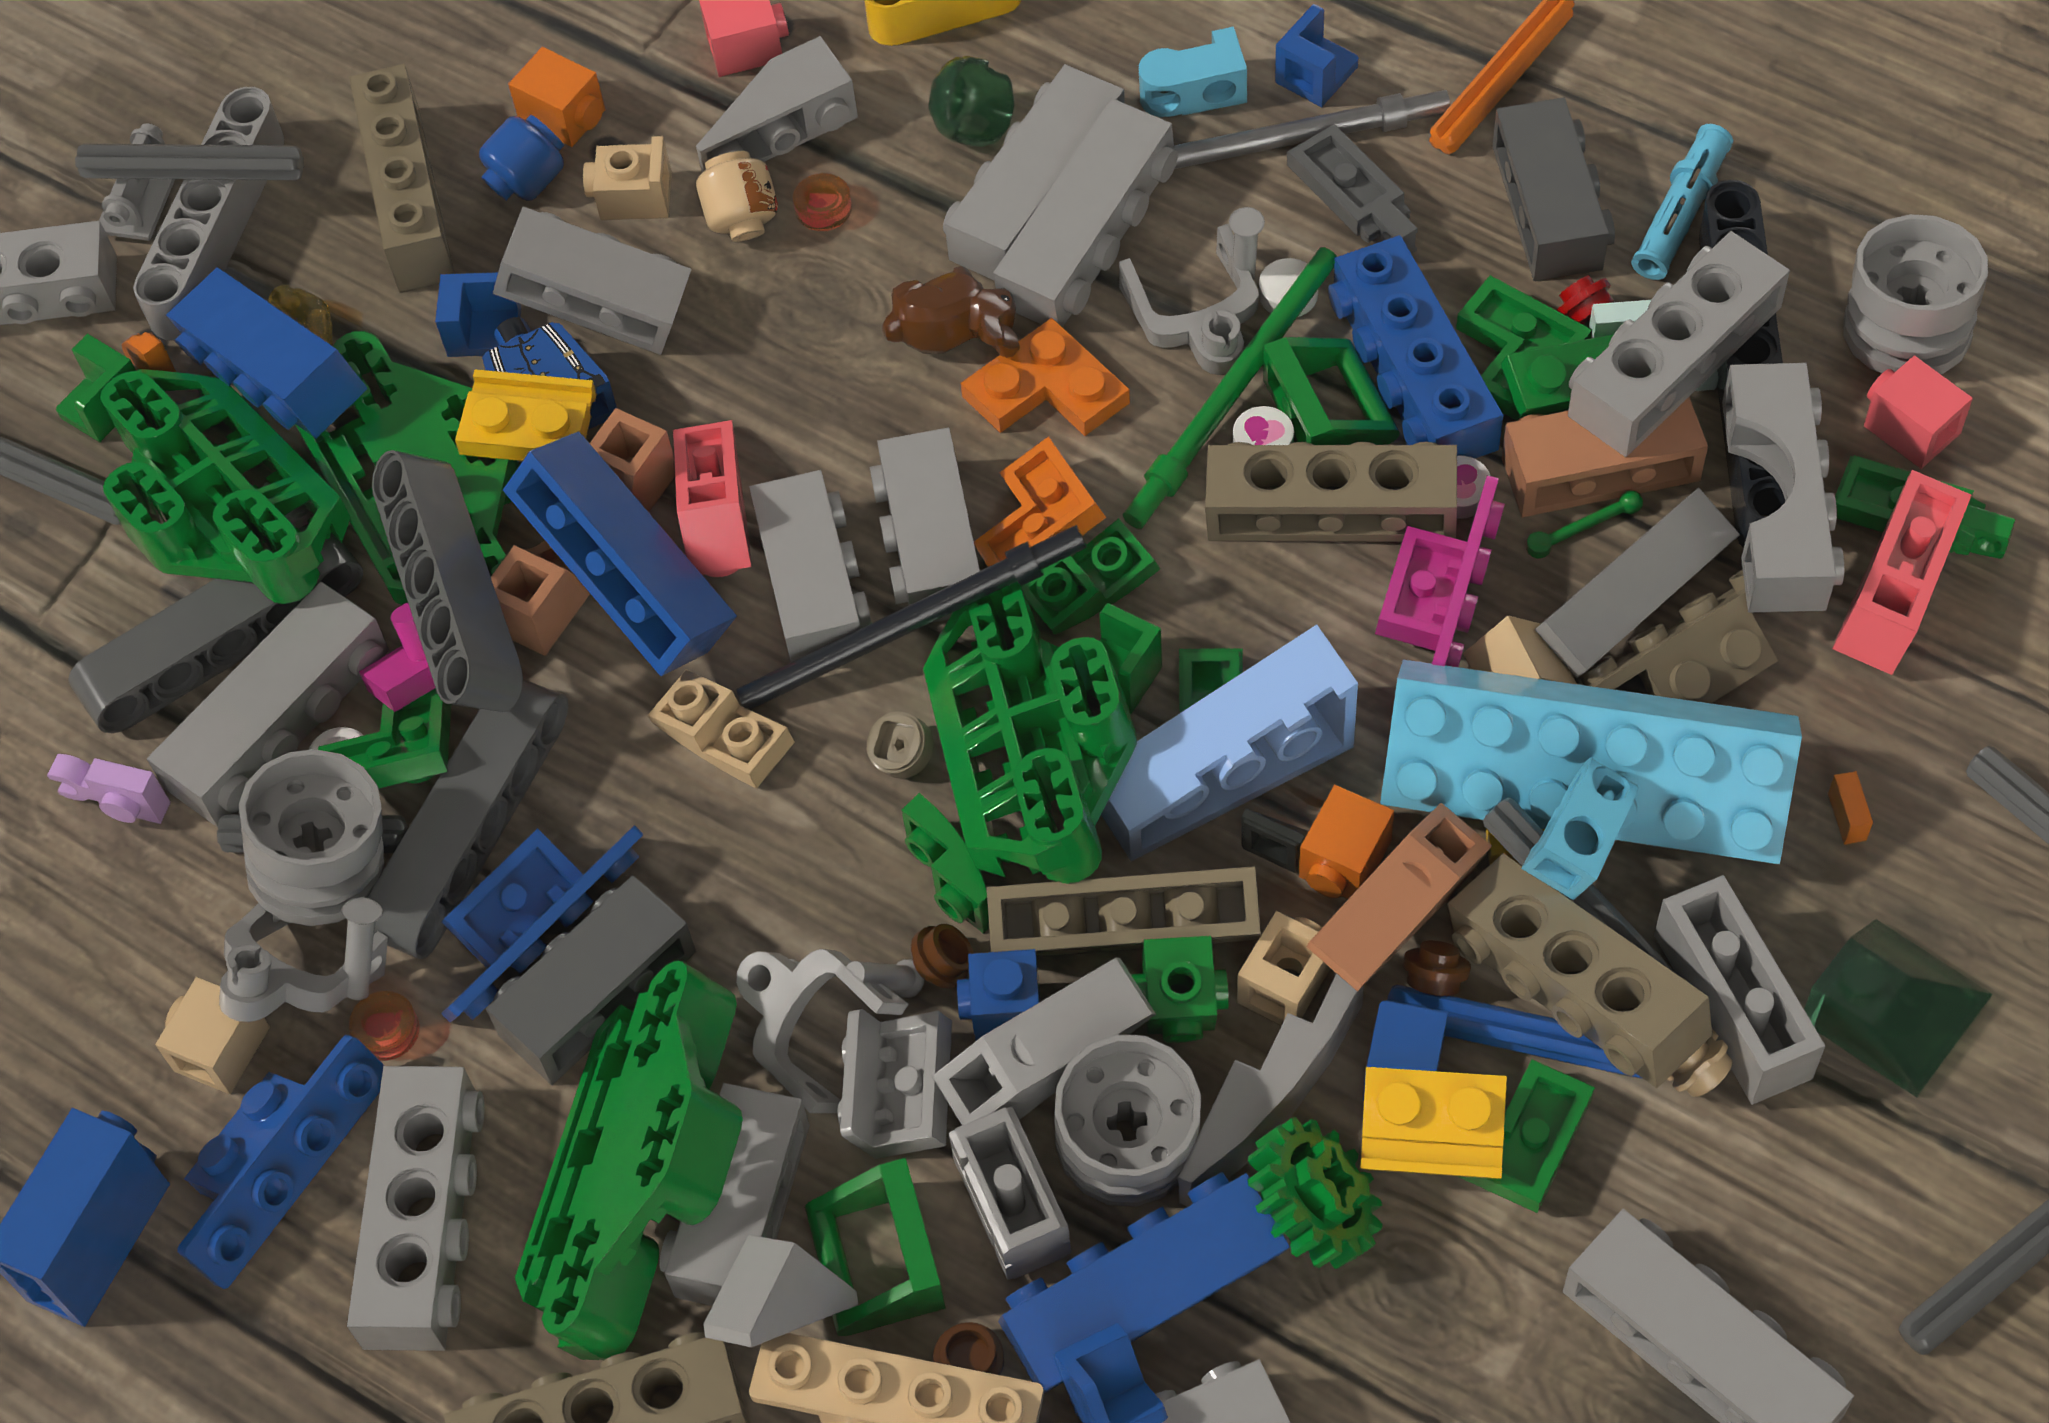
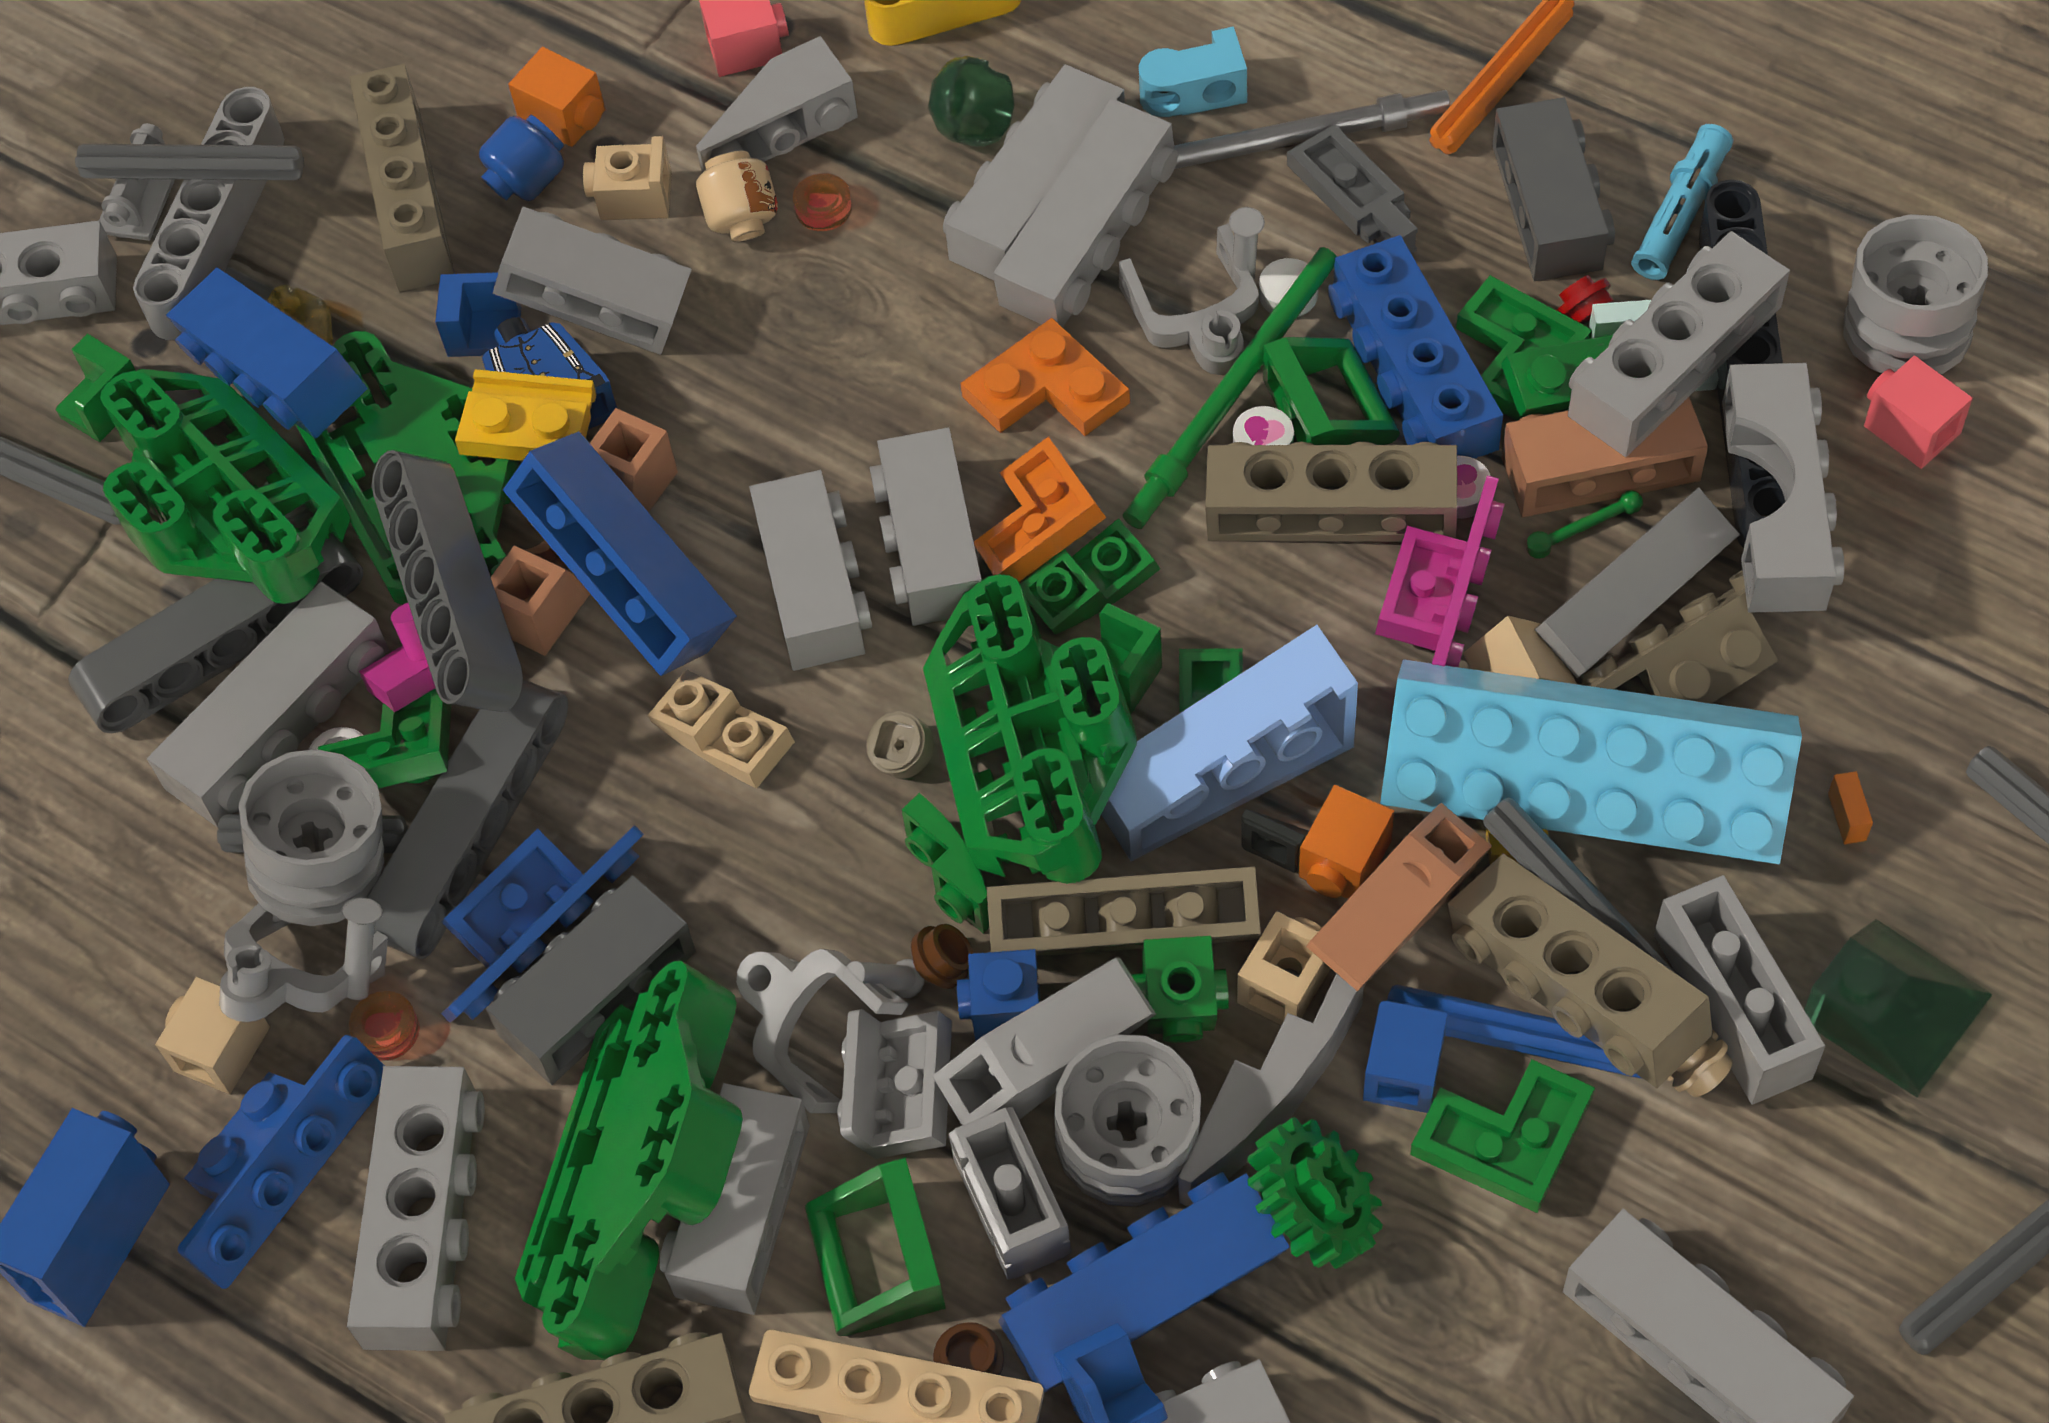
lavender plate [47,754,171,824] -> none
orange tile [122,332,176,372] -> none
coral slope [673,420,751,577] -> none
light grey slope [704,1235,858,1347] -> none
black bar [736,525,1087,710] -> none
reddish brown animal [882,266,1020,358] -> none
blue panel [1275,4,1359,108] -> none
yellow plate [1360,1067,1507,1179] -> none
reddish brown plate [1403,940,1471,996] -> none
medium azure leg [1521,757,1638,900] -> none
coral slope [1832,470,1972,675] -> none
green hinge [1835,455,2015,559] -> none

